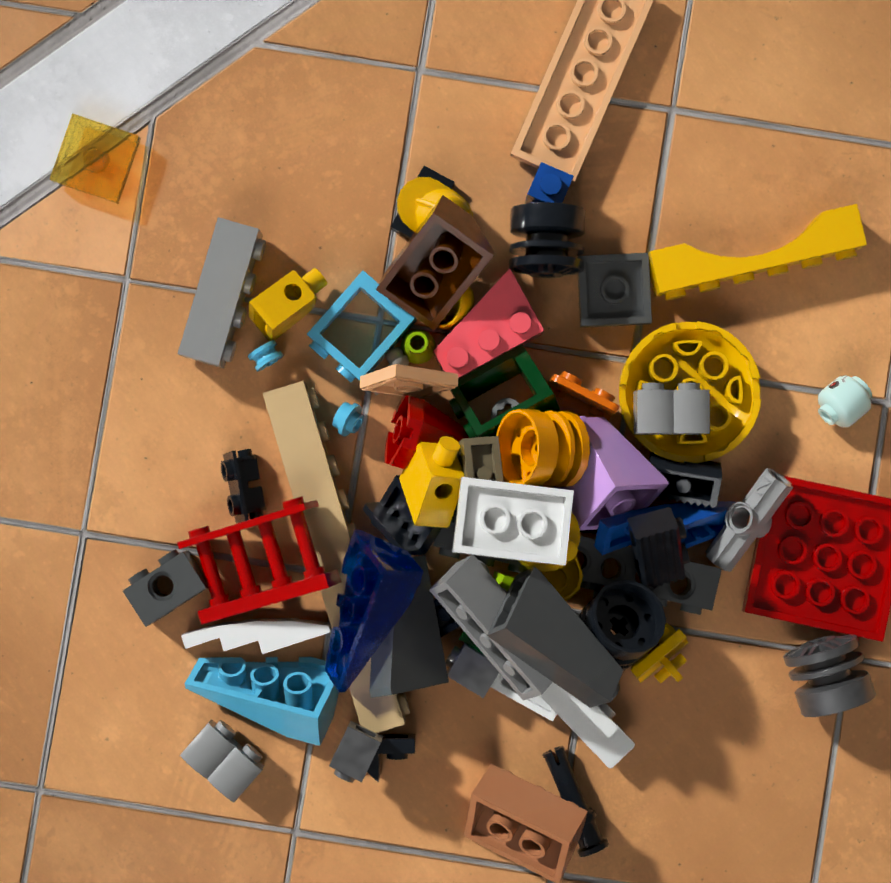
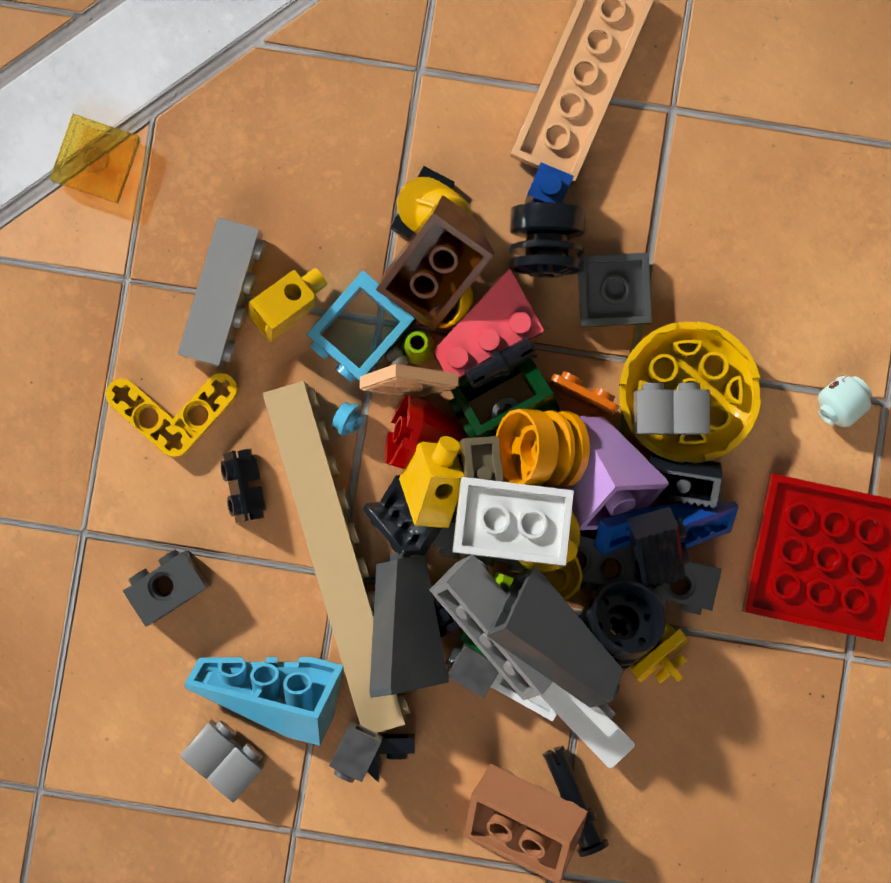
red fence [177,496,342,625] -> none
white slope [181,618,332,654] -> none
medium azure bush [248,340,284,372] -> none
clear blue wedge [325,530,424,692] -> none
yellow arch [648,204,867,300] -> none
light grey piece [705,468,793,572] -> none
flat silver wheel [783,634,876,717] -> none
none -> yellow beam [105,373,239,457]
none -> black pin [464,336,538,391]

